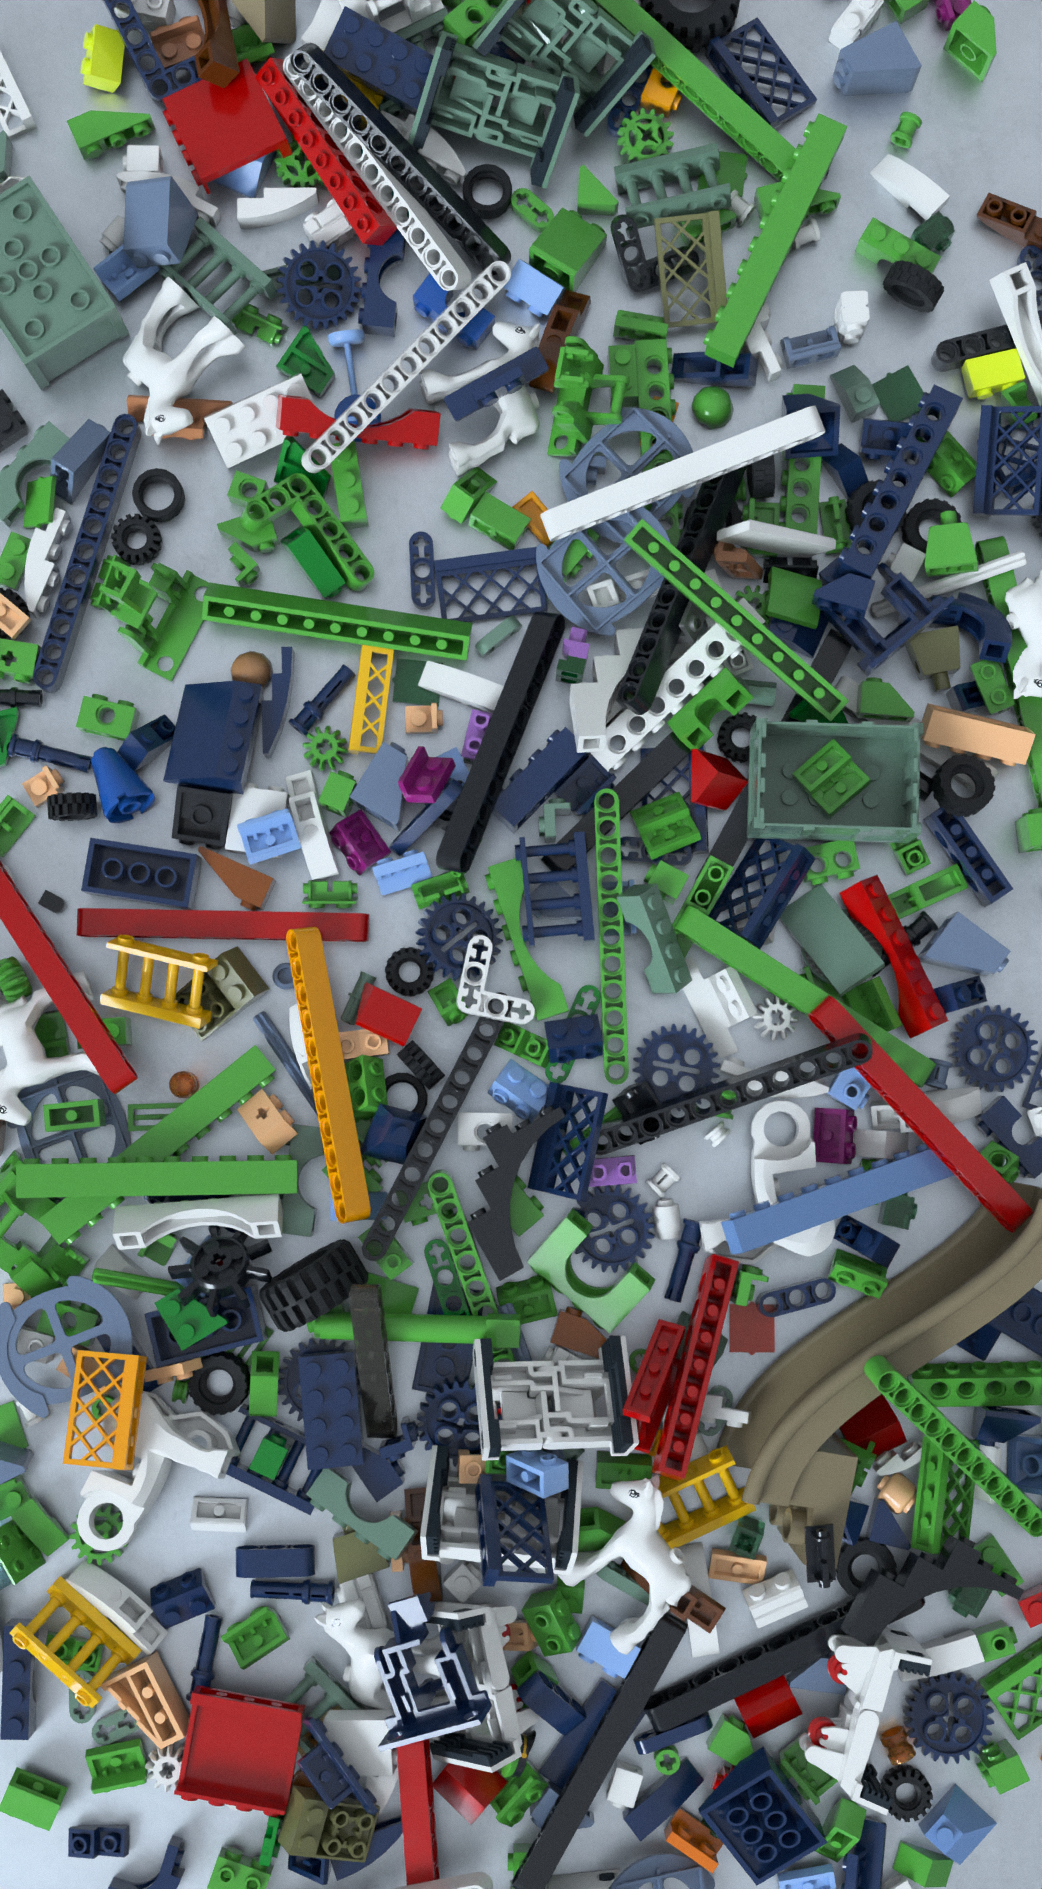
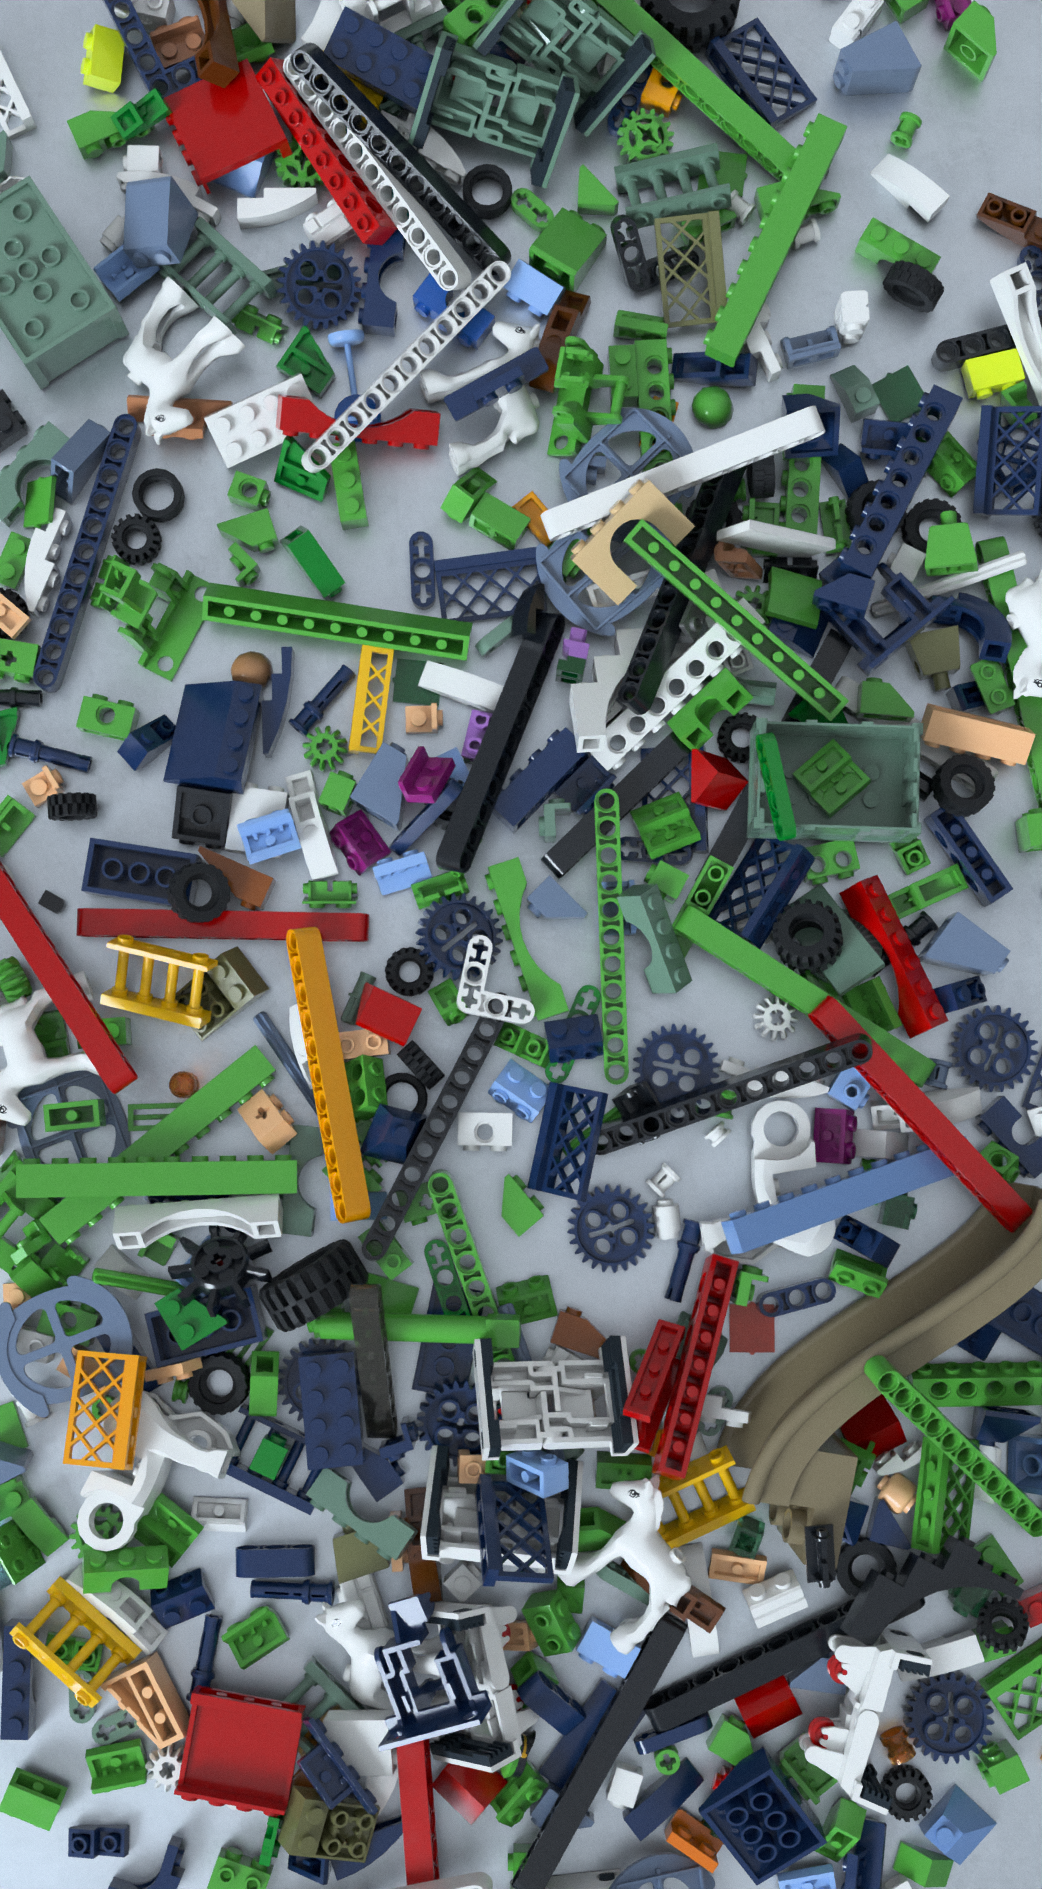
blue cone [91,747,155,823] -> none
bright green beam [240,473,374,592] -> none
sand blue tile [272,963,294,990] -> none
black arch [467,1105,565,1281] -> none
dark blue fence [515,831,595,948] -> none
bright green arch [527,1208,656,1334] -> none
medium lavender hips [583,1155,637,1187] -> none
white plate [683,956,758,1058] -> none
clear green brick [910,211,955,254] -> none
none -> bright green bracket [10,1218,52,1265]
none -> bright green arch [82,1545,169,1594]
none -> green slope [110,88,172,140]
none -> bright green slope [133,1493,204,1568]
none -> black tyre [167,862,231,923]
none -> black slope [511,583,545,640]
none -> tan arch [570,478,695,605]
none -> green beam [756,732,796,841]
none -> black tyre [772,899,843,974]
none -> black tyre [976,1597,1029,1654]

